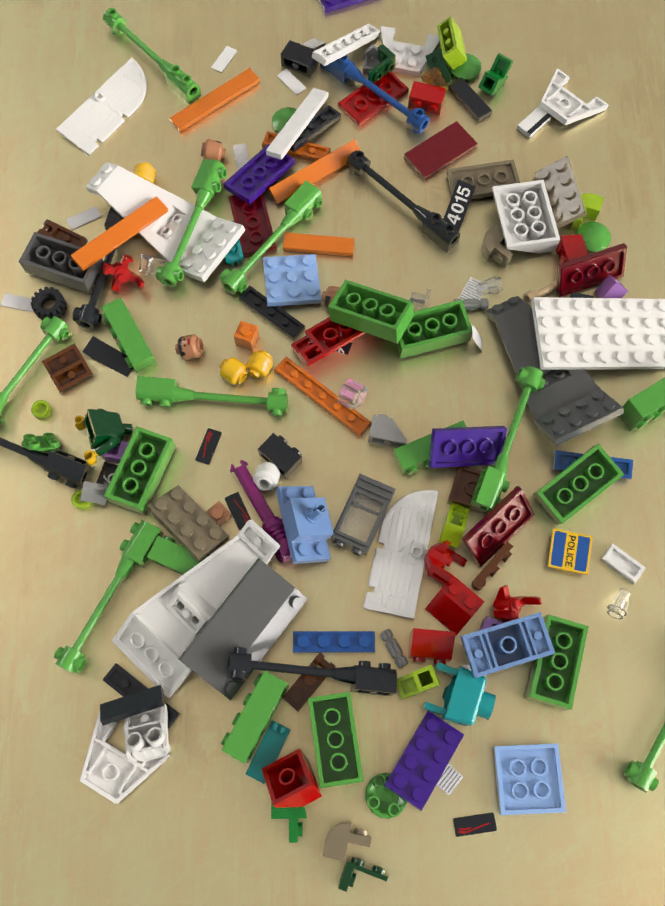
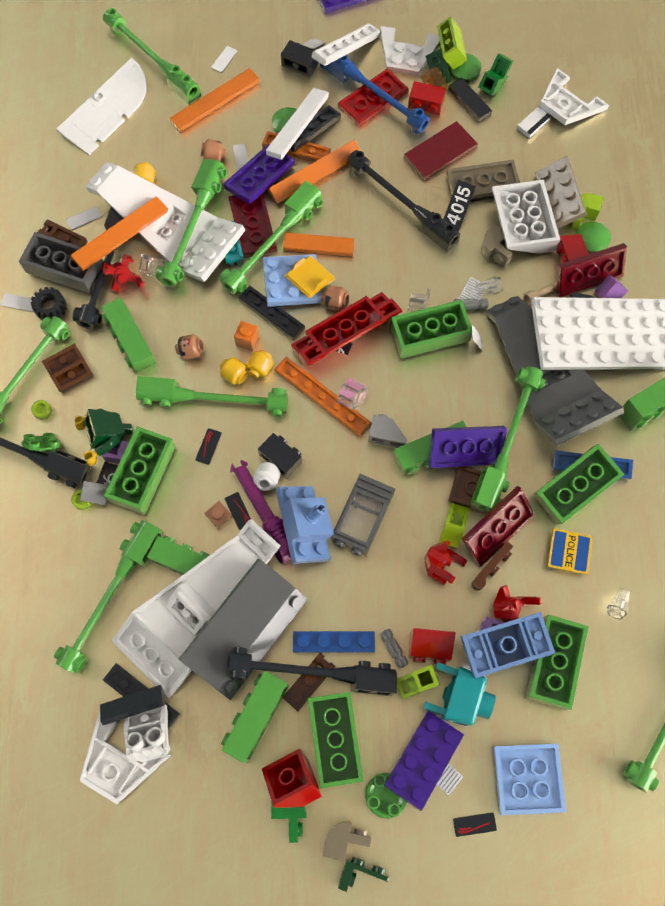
black sticker [82,336,133,377] -> none
dark tan plate [147,485,229,562] -> none
teal hinge [245,720,291,784] -> none
white sticker [277,69,306,95] -> none
bright green brick [328,280,414,344] -> none
light grey tile [363,44,379,74] -> none
white door [363,490,439,619] -> none
dark green bracket [368,44,396,83] -> none
red slope [425,575,485,636] -> none
white tile [600,543,646,584] -> none
none -> yellow piece [285,255,335,299]

